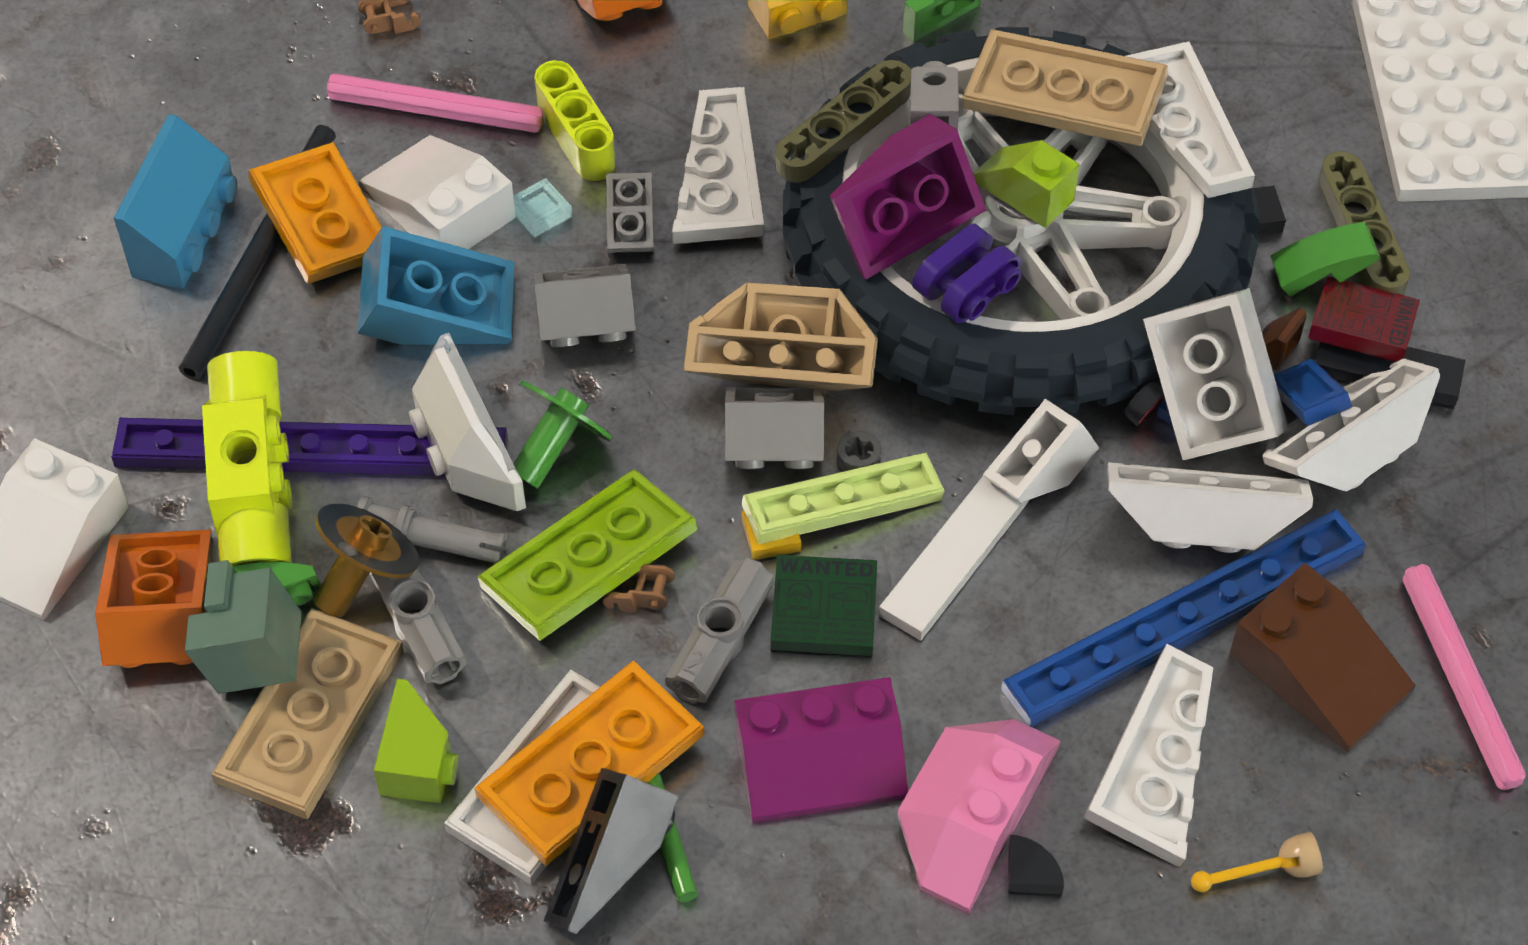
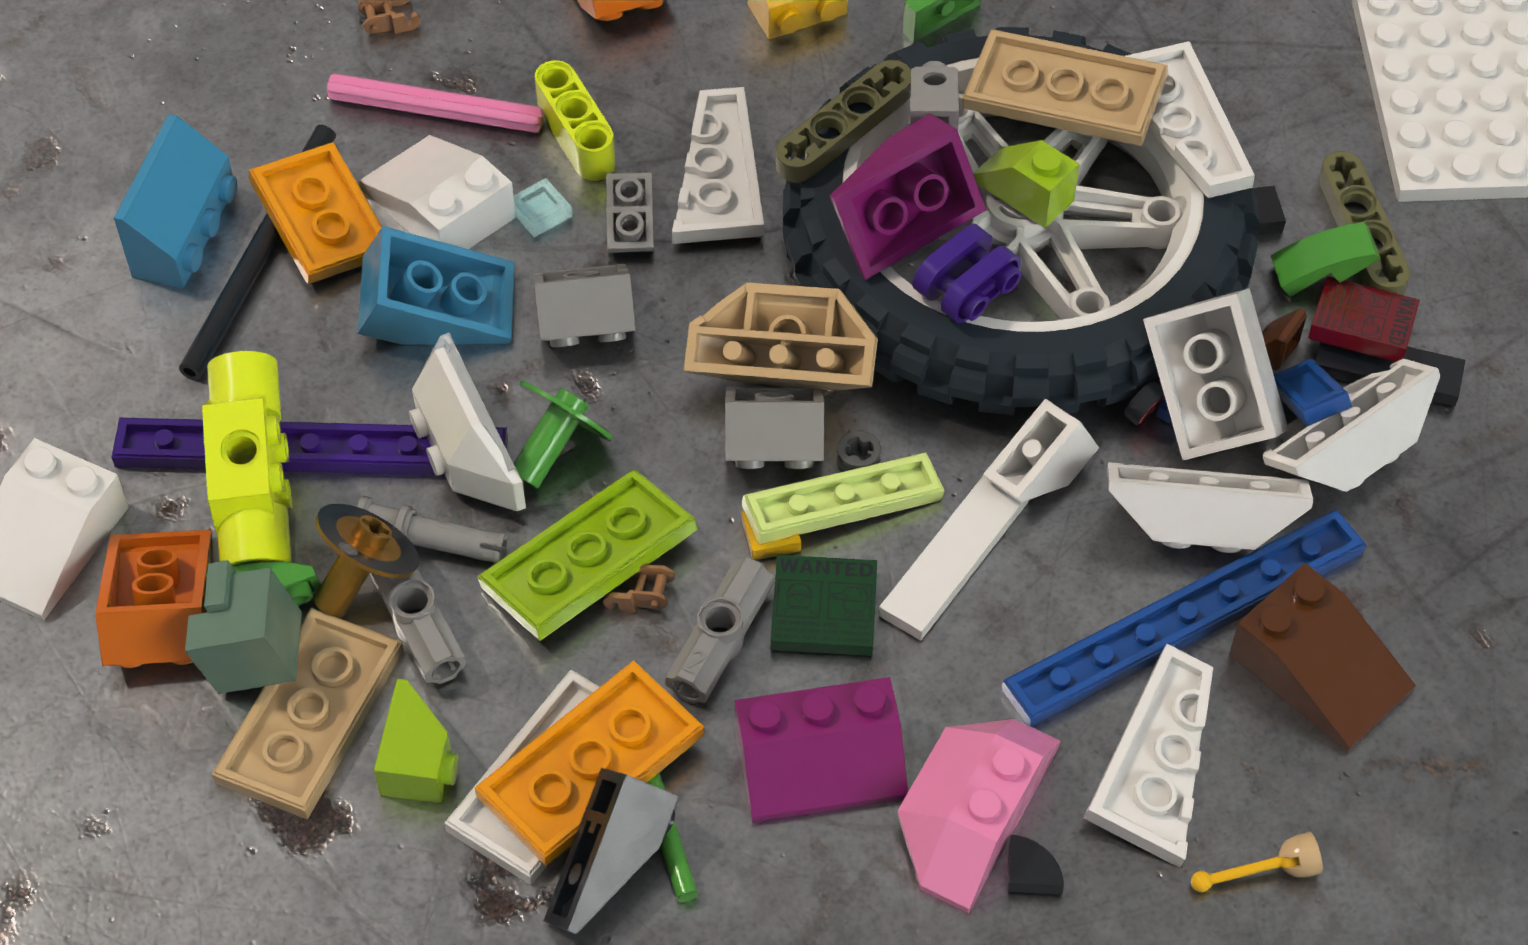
bright pink axle [1402,564,1526,790] -> none

